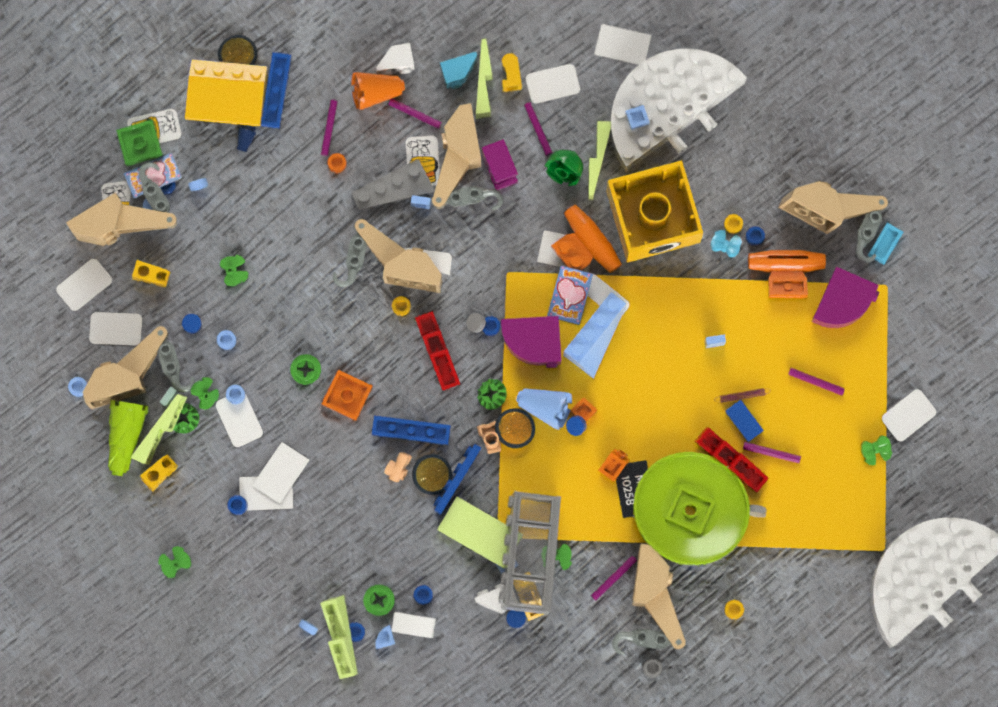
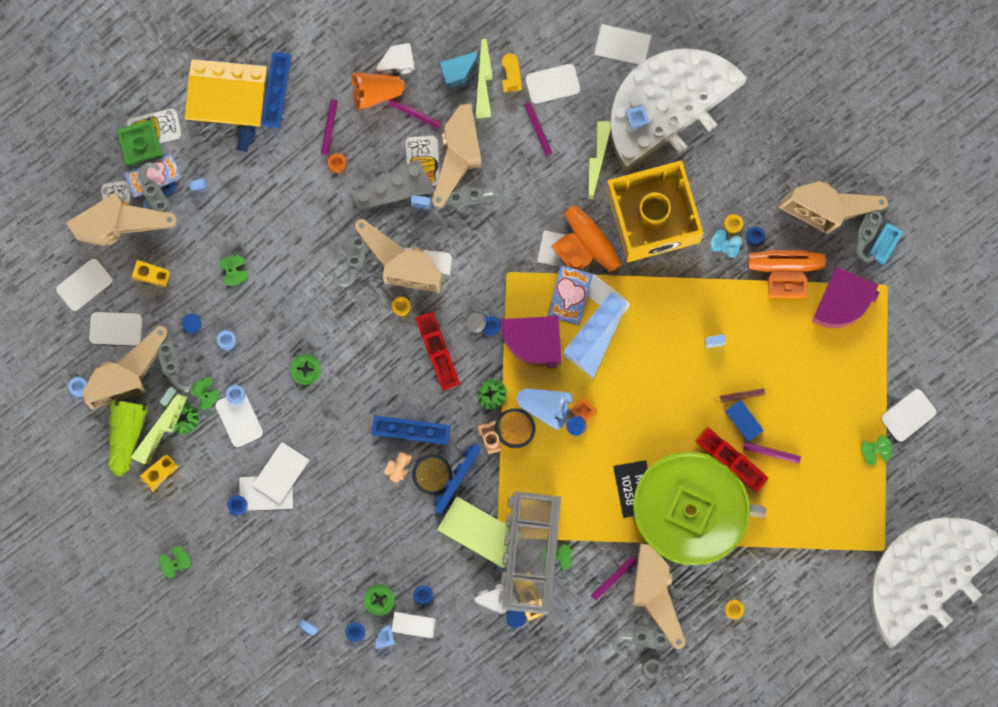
clear yellow wheel [218,35,258,65] -> none
yellowish green slope [320,595,358,679] -> none
orange tile [321,370,373,421] -> none
magenta piece [482,139,518,190] -> none
green cylinder [545,149,583,186] -> none
orange bracket [598,449,630,482] -> none
magenta bar [788,368,845,396] -> none

